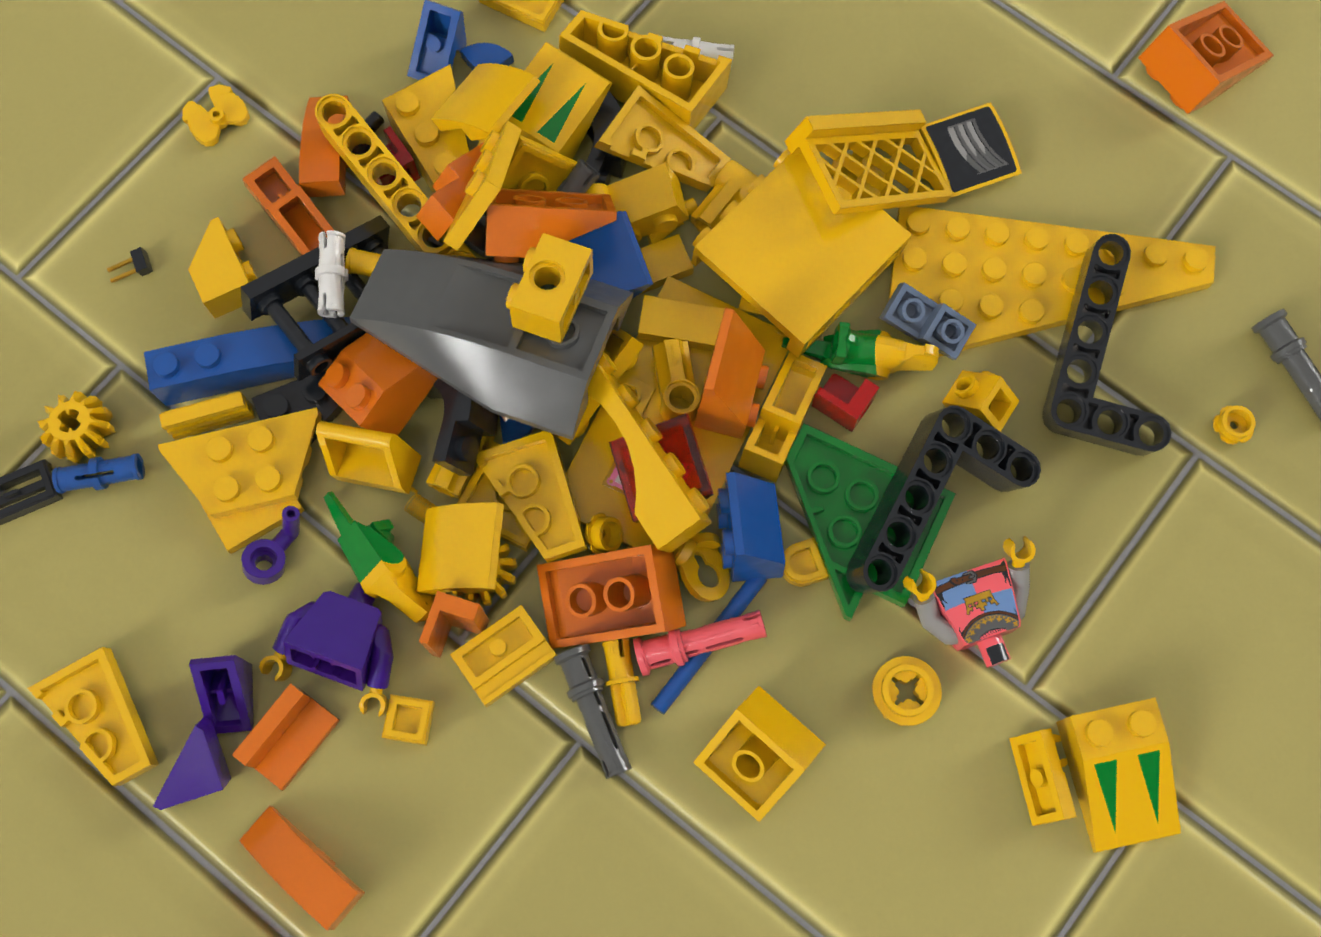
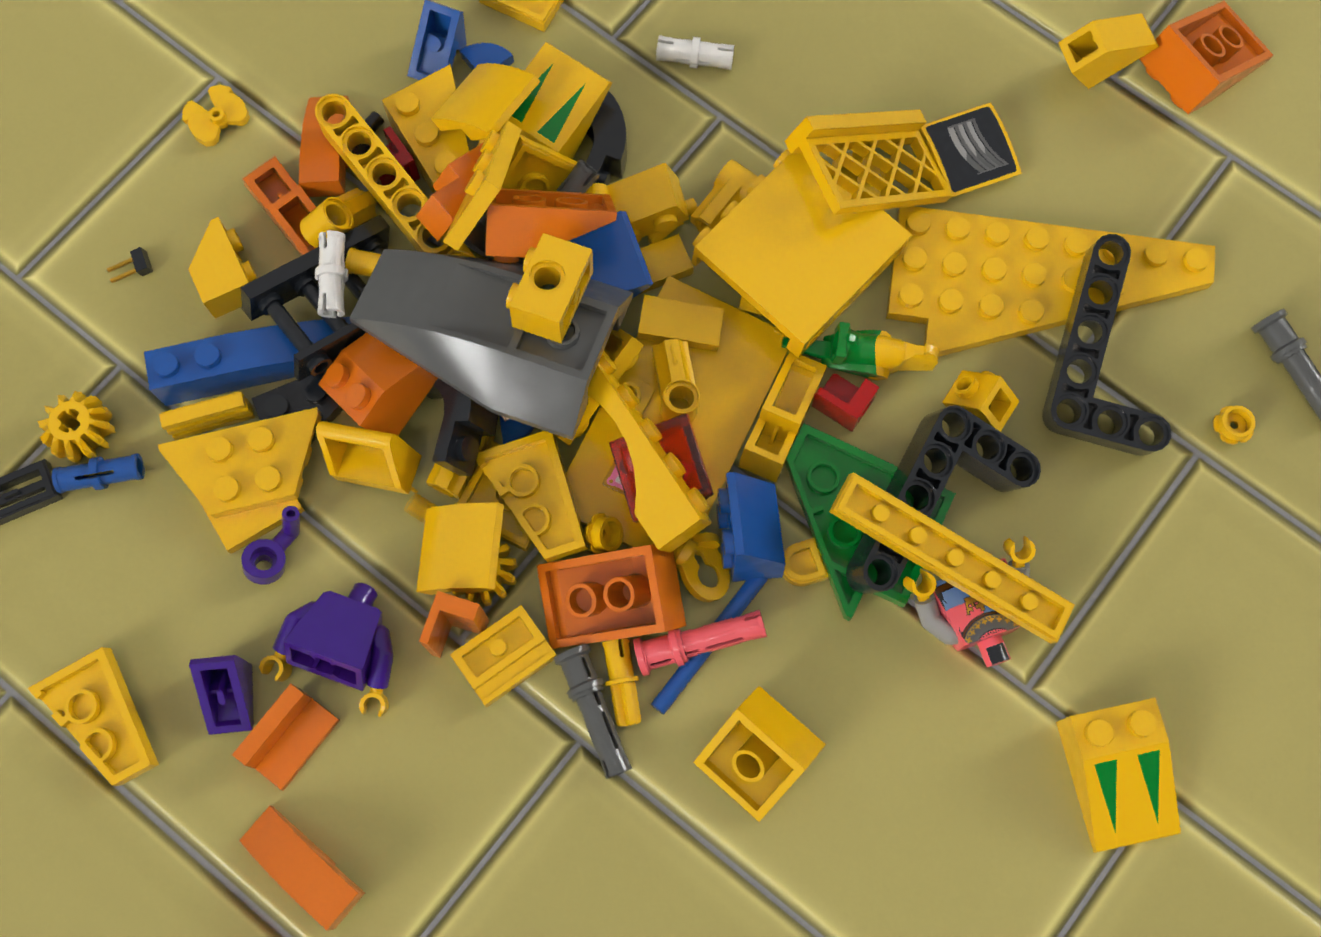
dark purple slope [153,717,231,810] -> none
animal [323,491,436,623] -> none
yellow tile [381,694,435,746] -> none
yellow wedge [559,10,732,129] -> none
yellow wing [594,85,731,192] -> none
orange slope [694,307,769,439] -> none
yellow gear [871,656,942,726] -> none
sand blue slope [879,282,976,360] -> none
yellow plate [1009,728,1077,826] -> none
none -> yellow piece [300,188,377,248]
none -> yellow tile [829,472,1075,644]
none -> yellow slope [1058,13,1159,89]

